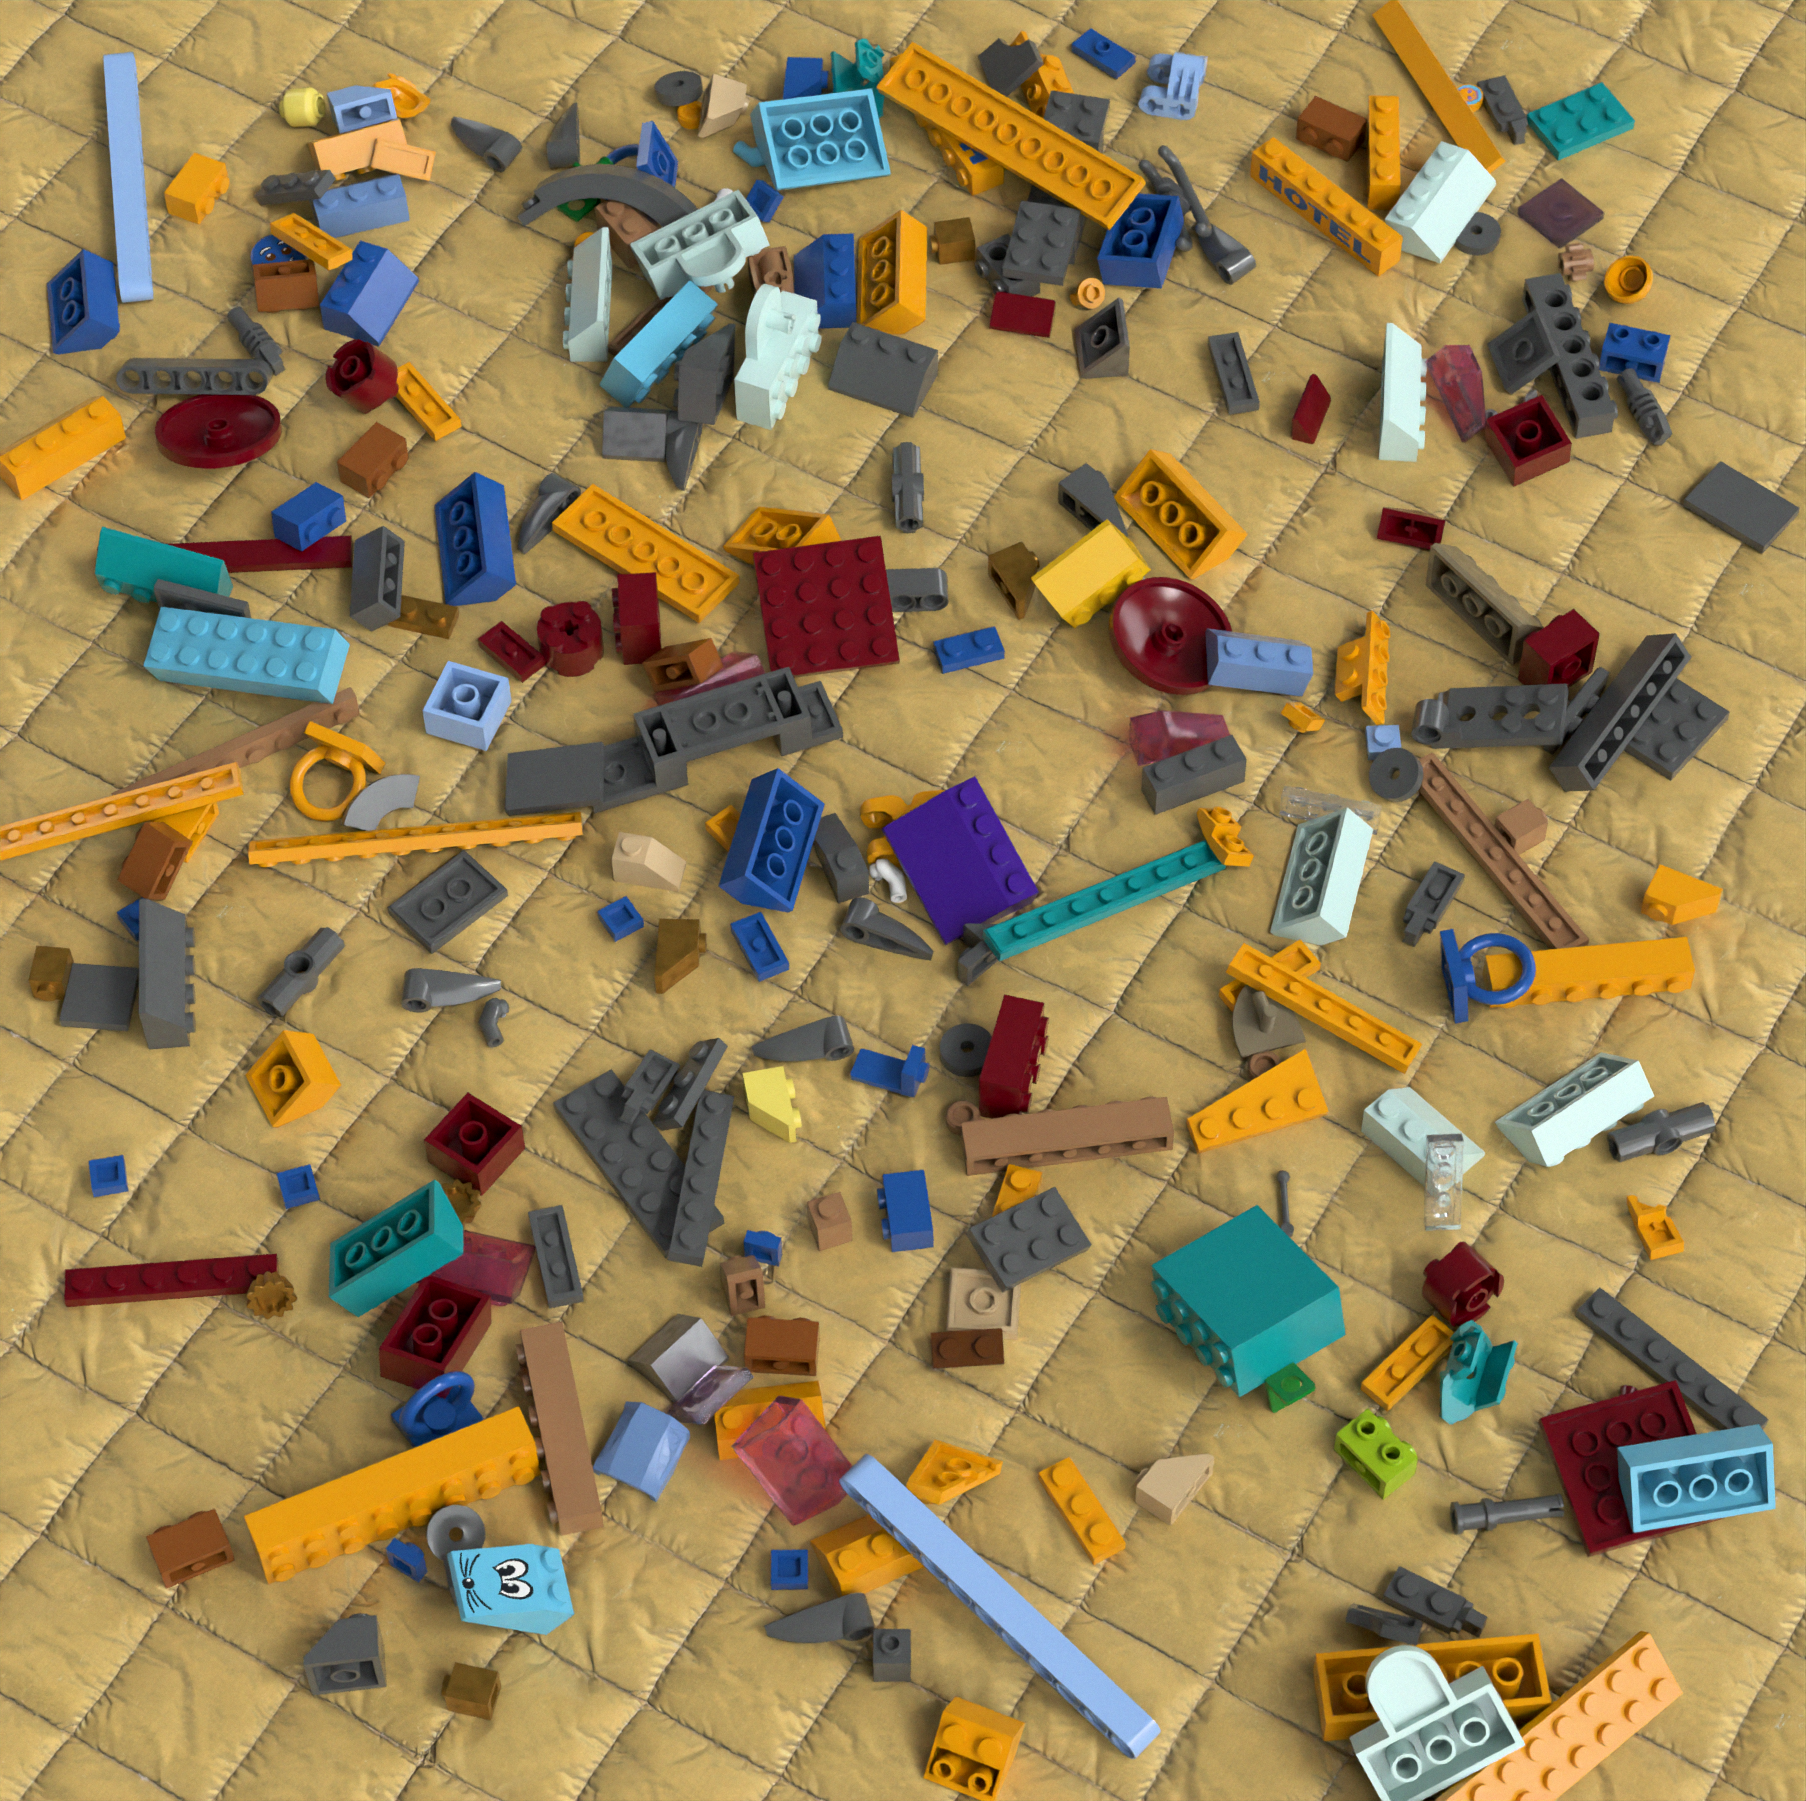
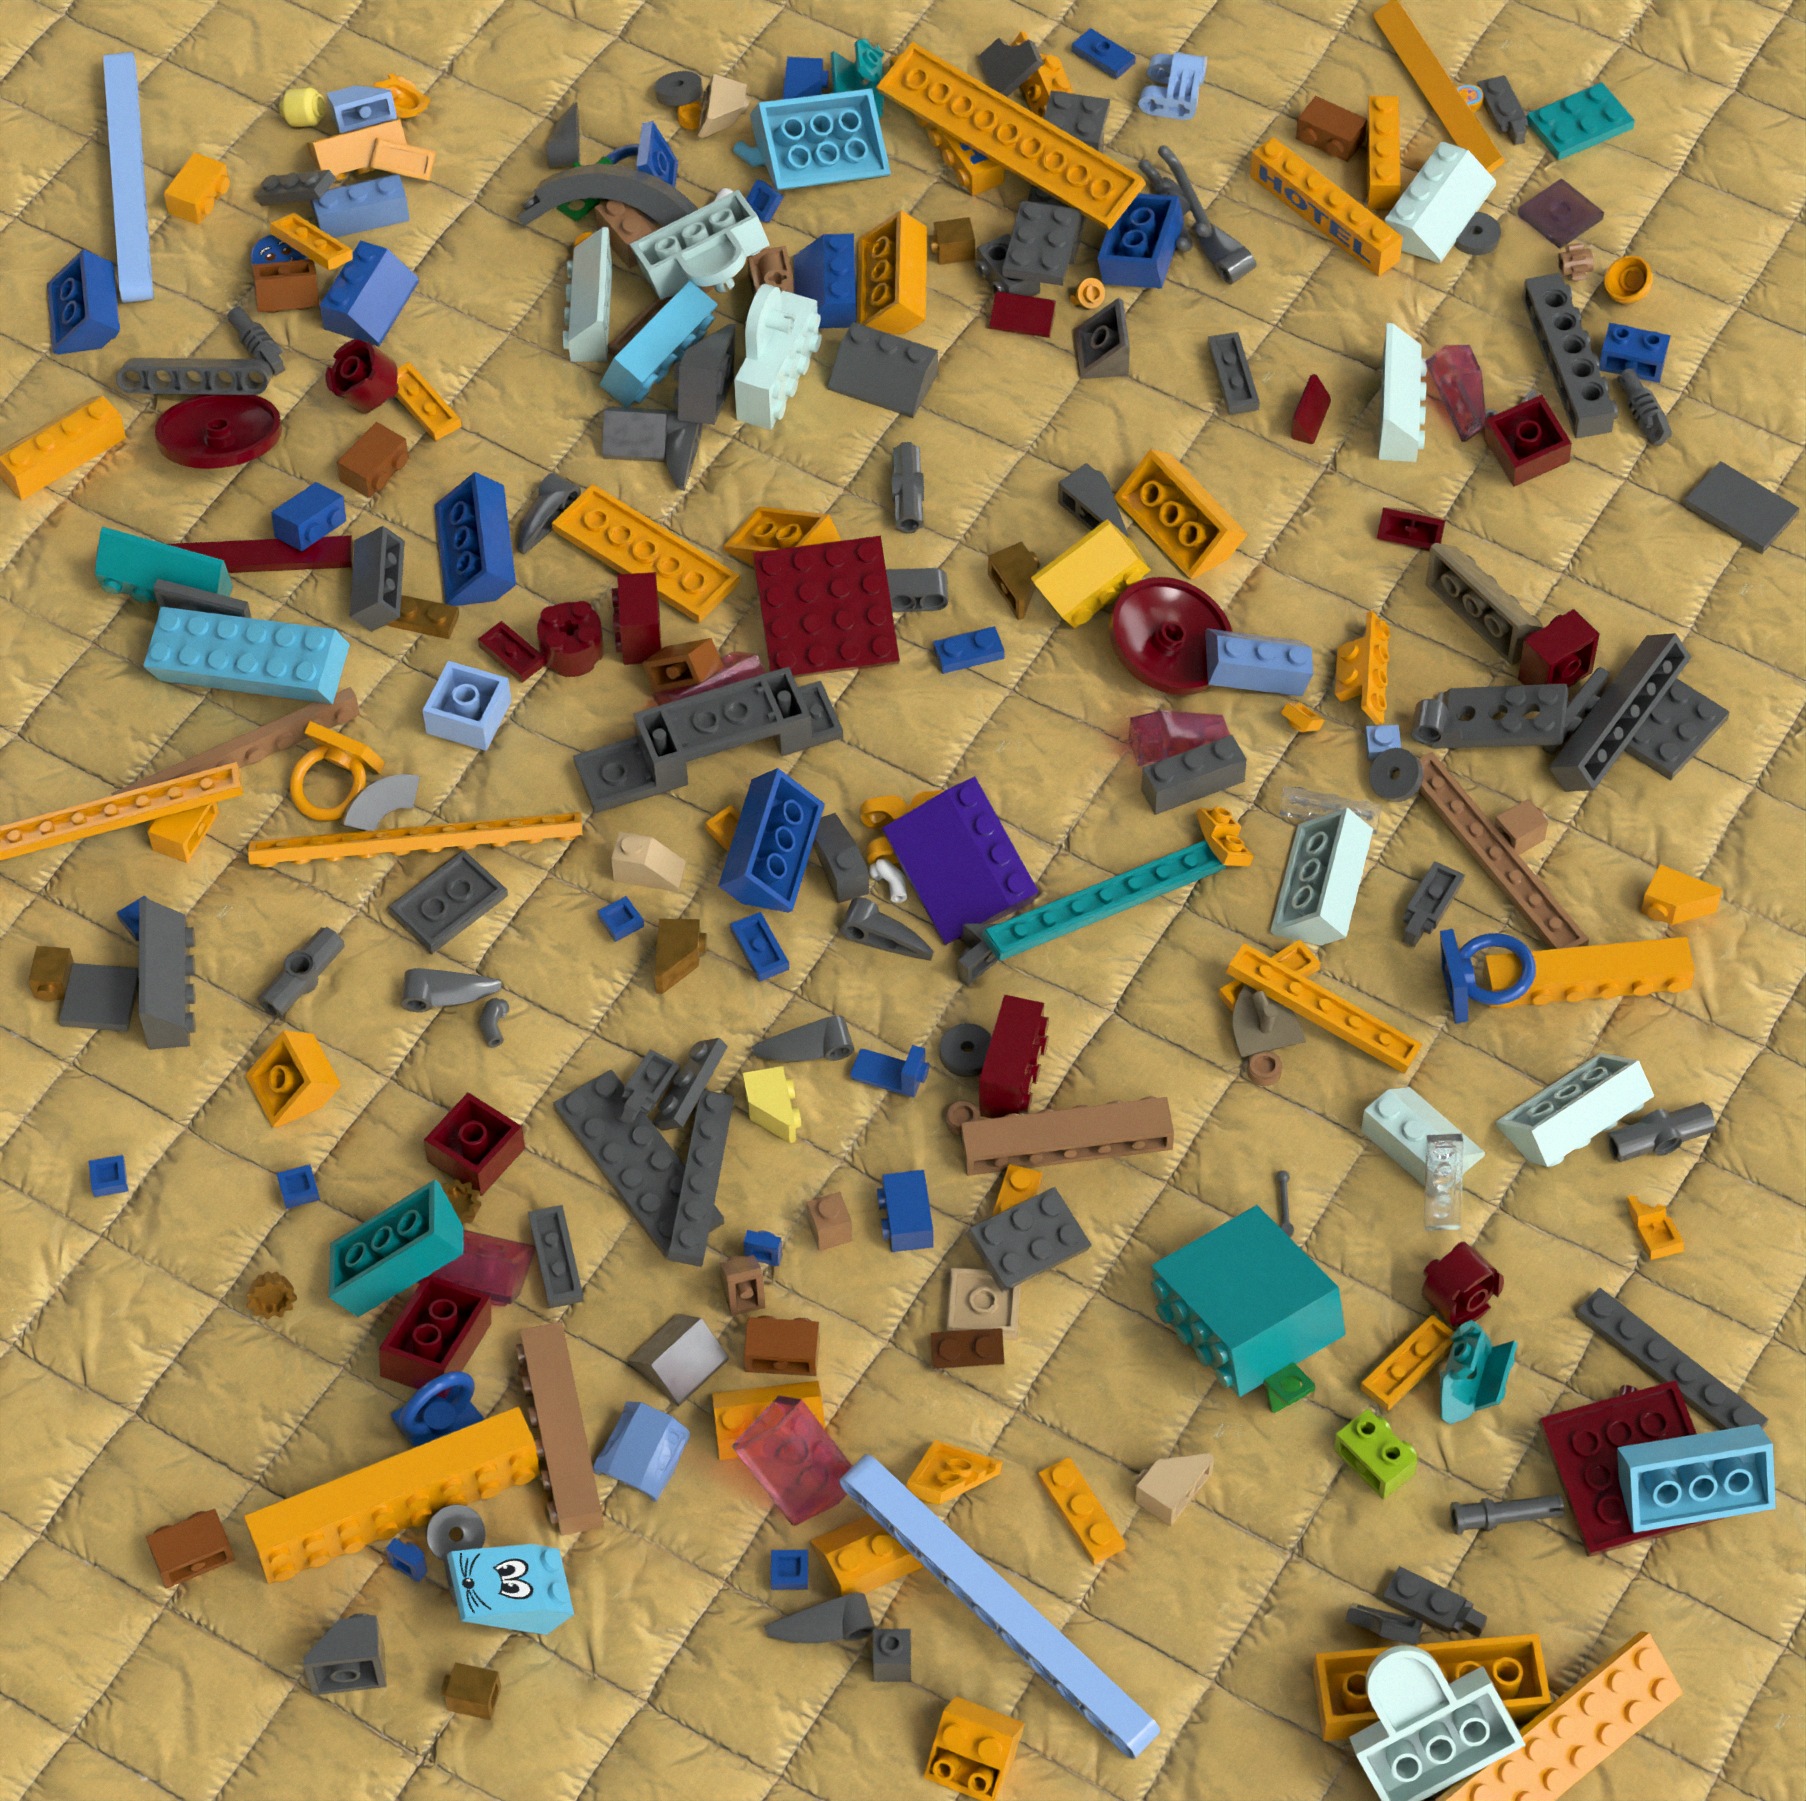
dark red plate [64,1253,279,1307] -> none
dark orange brick [117,822,193,900] -> none
dark grey piece [451,116,522,172] -> none
dark grey tile [505,742,605,816] -> none
tile [666,1365,754,1424] -> none
light orange wing [1186,1048,1329,1154] -> none
dark grey plate [1487,309,1561,394] -> none

